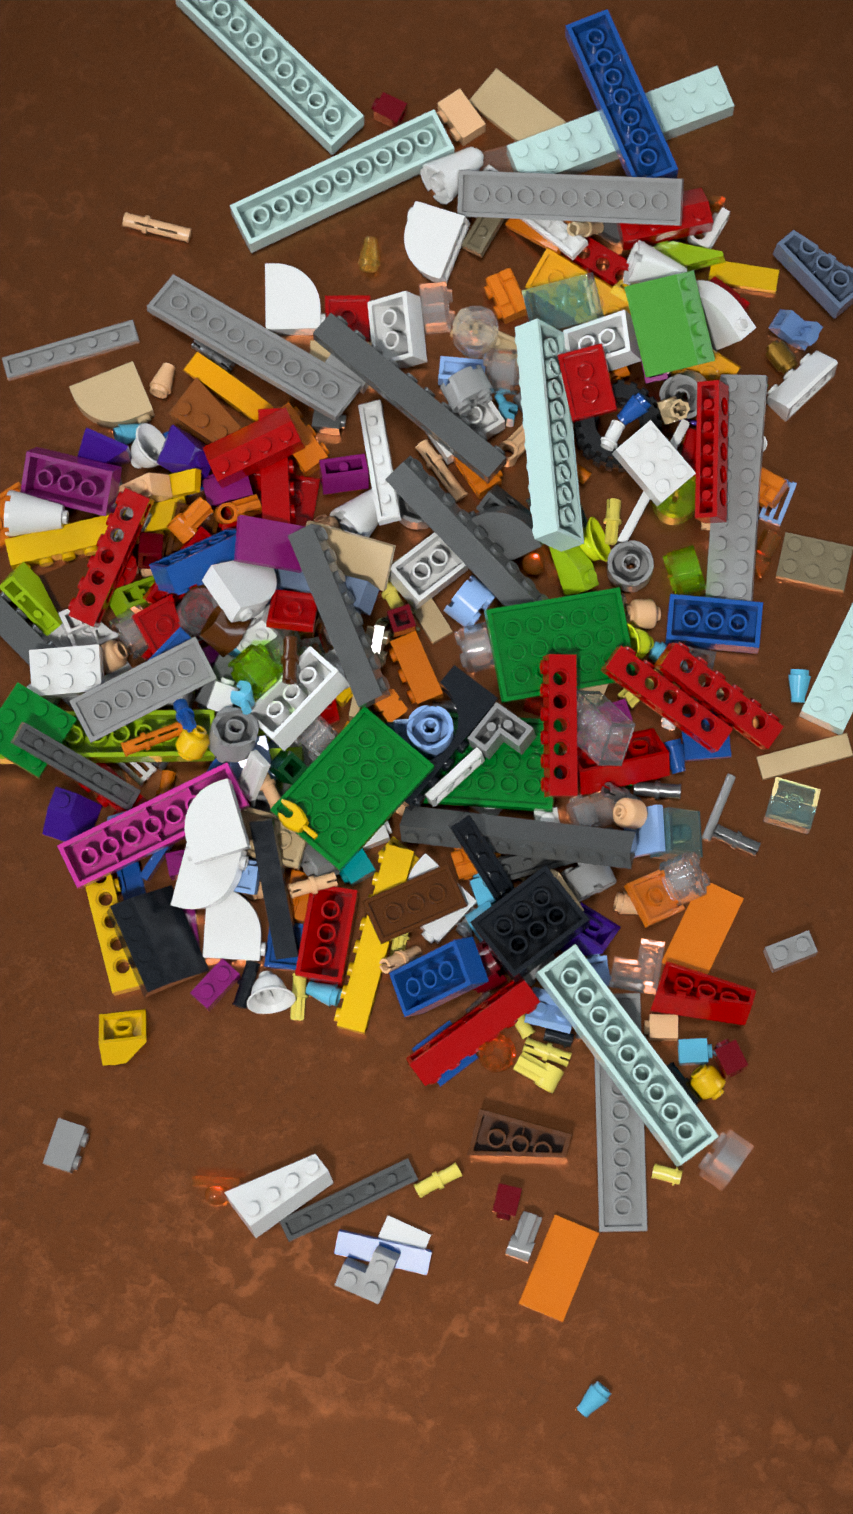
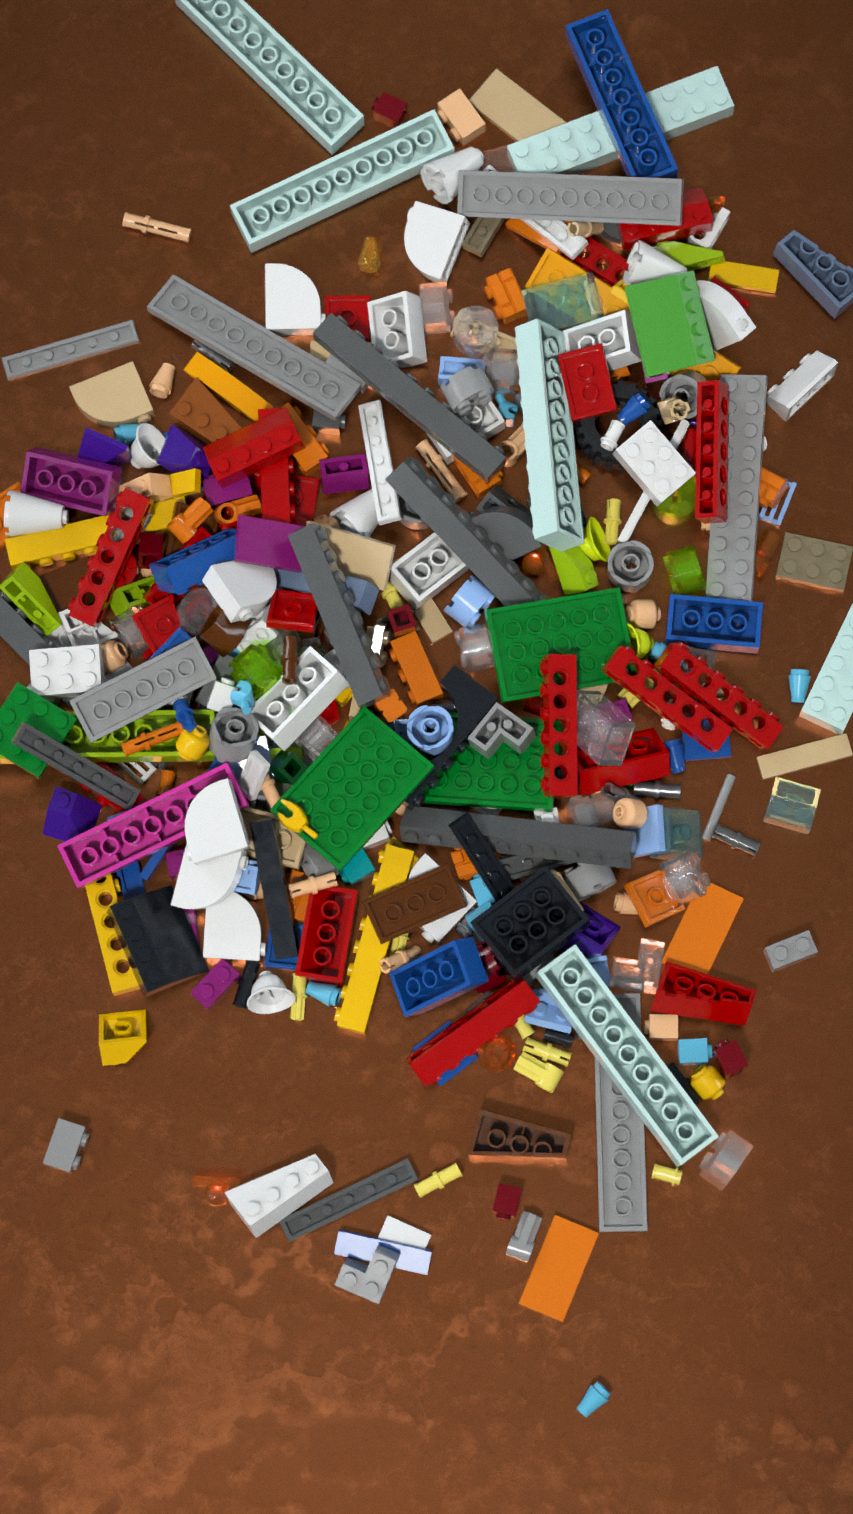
white tile [425,747,485,807] -> none
pearl gold brick [765,340,798,375] -> none
medium blue brick [768,310,823,350] -> none

